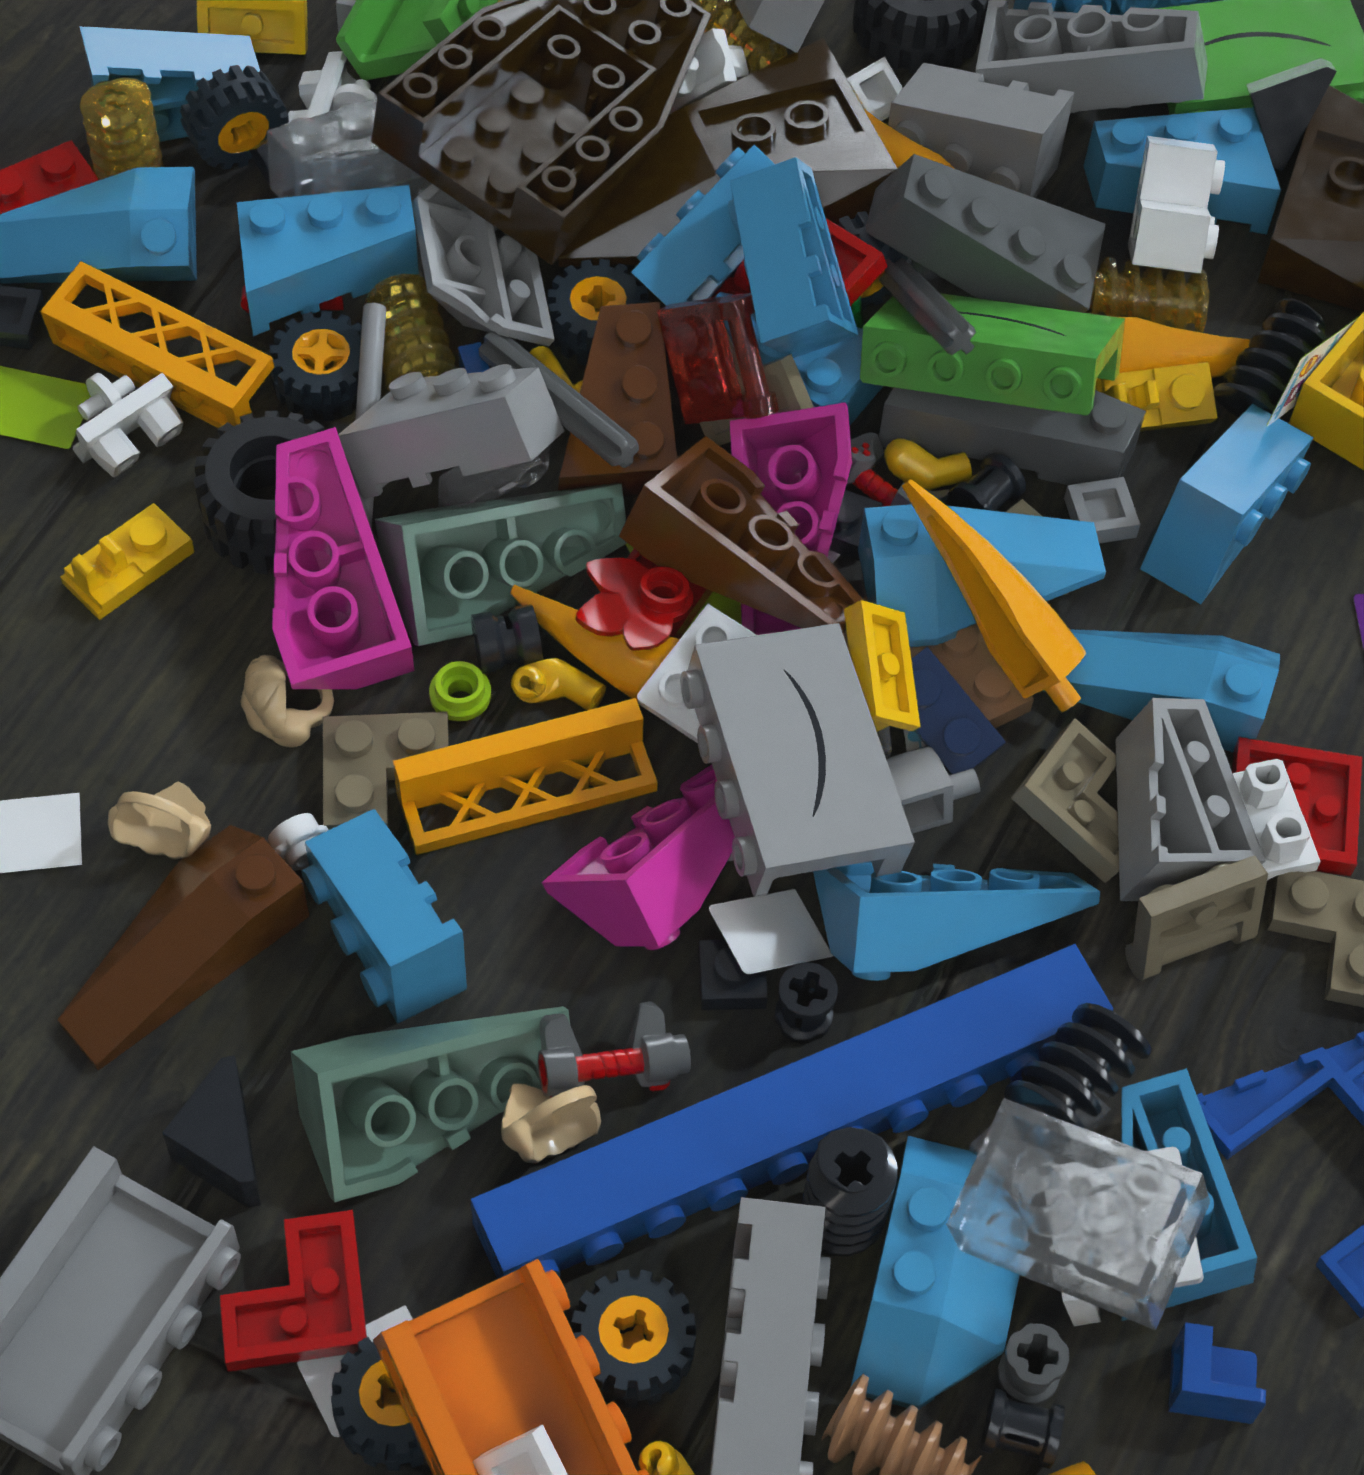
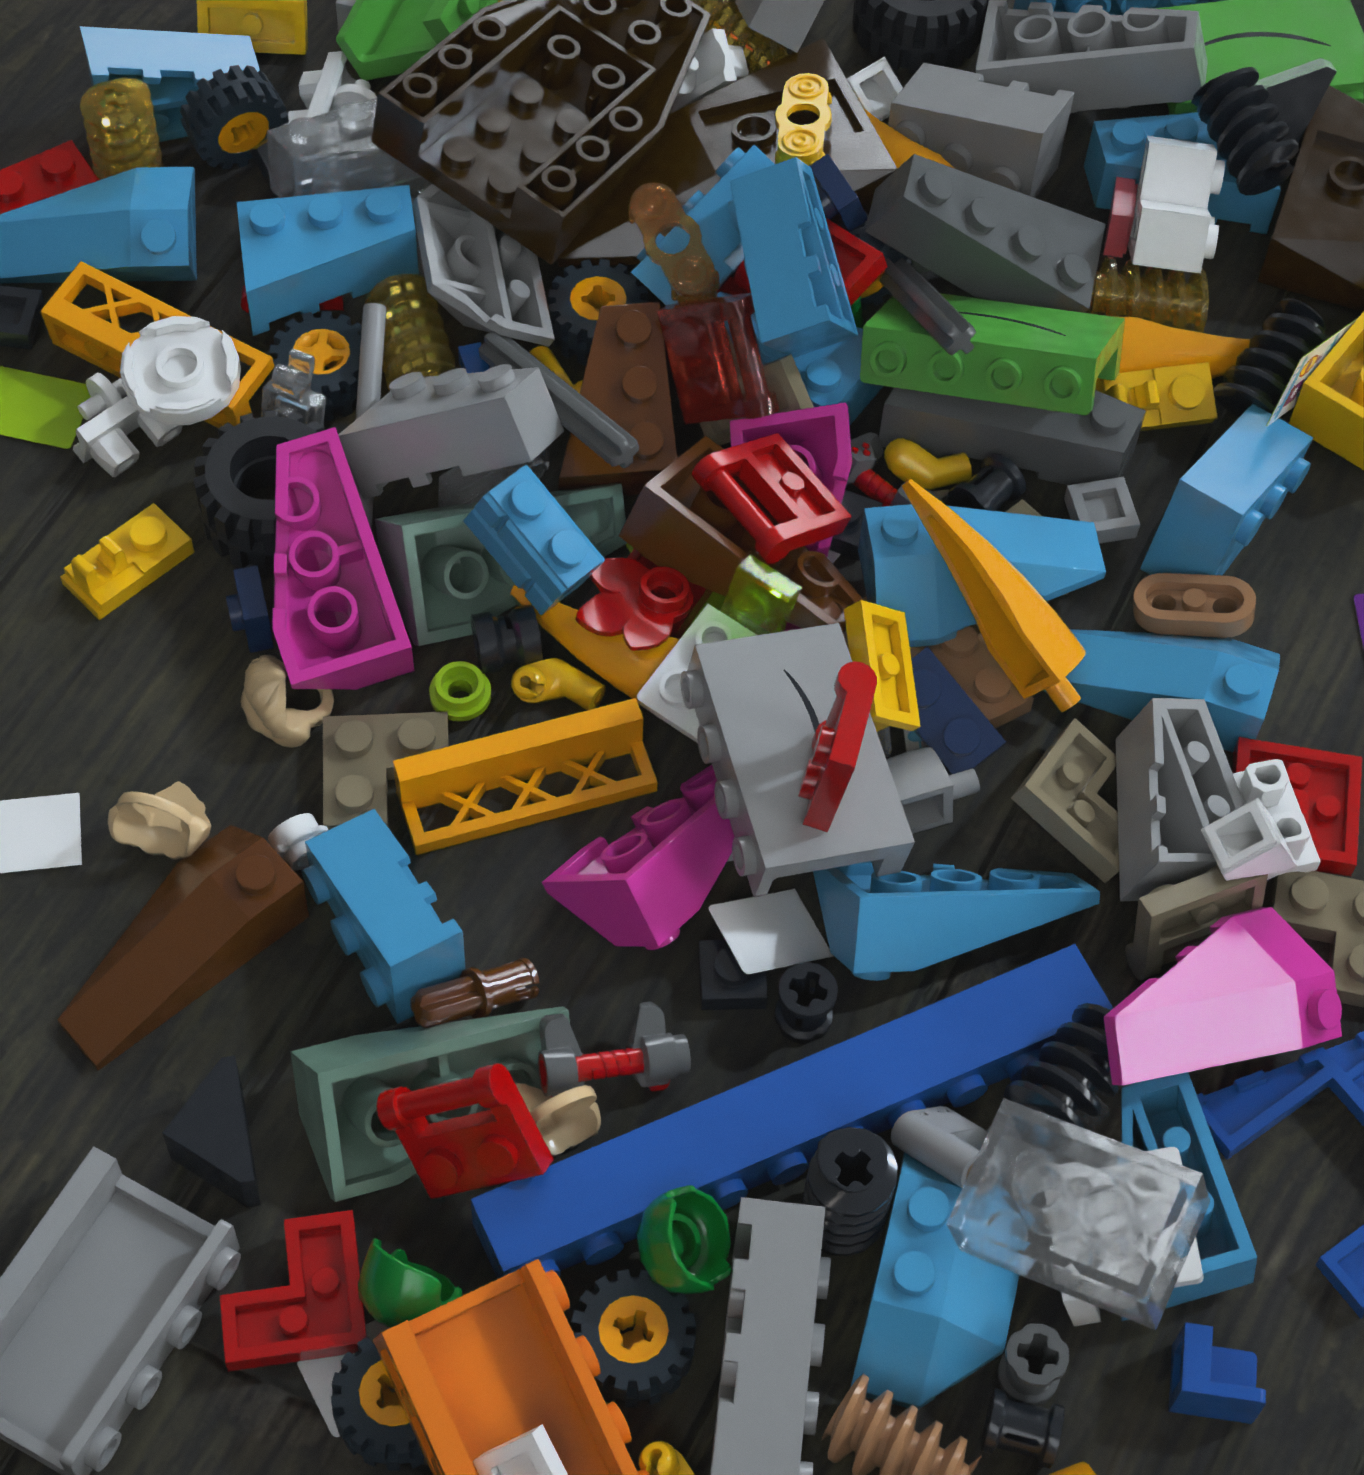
none -> white tile [120,316,241,425]
none -> dark blue plate [226,565,274,653]
none -> clear plate [261,348,326,427]
none -> green hair [358,1238,462,1328]
none -> red plate [376,1063,554,1199]
none -> reddish brown axle [410,958,540,1028]
none -> dark azure brick [463,465,605,615]
none -> clear orange piece [628,182,720,309]
none -> green hair [636,1185,732,1294]
none -> red plate [692,433,852,564]
none -> clear neon green plate [720,554,802,635]
none -> yellow piece [775,73,832,166]
none -> red plate [798,661,877,832]
none -> dark blue plate [809,154,868,232]
none -> light grey piece [891,1106,991,1192]
none -> coral tile [1103,177,1138,258]
none -> wedge [1104,907,1342,1085]
none -> medium nougat plate [1133,573,1256,638]
none -> black piece [1191,67,1299,196]
none -> white slope [1201,798,1297,881]

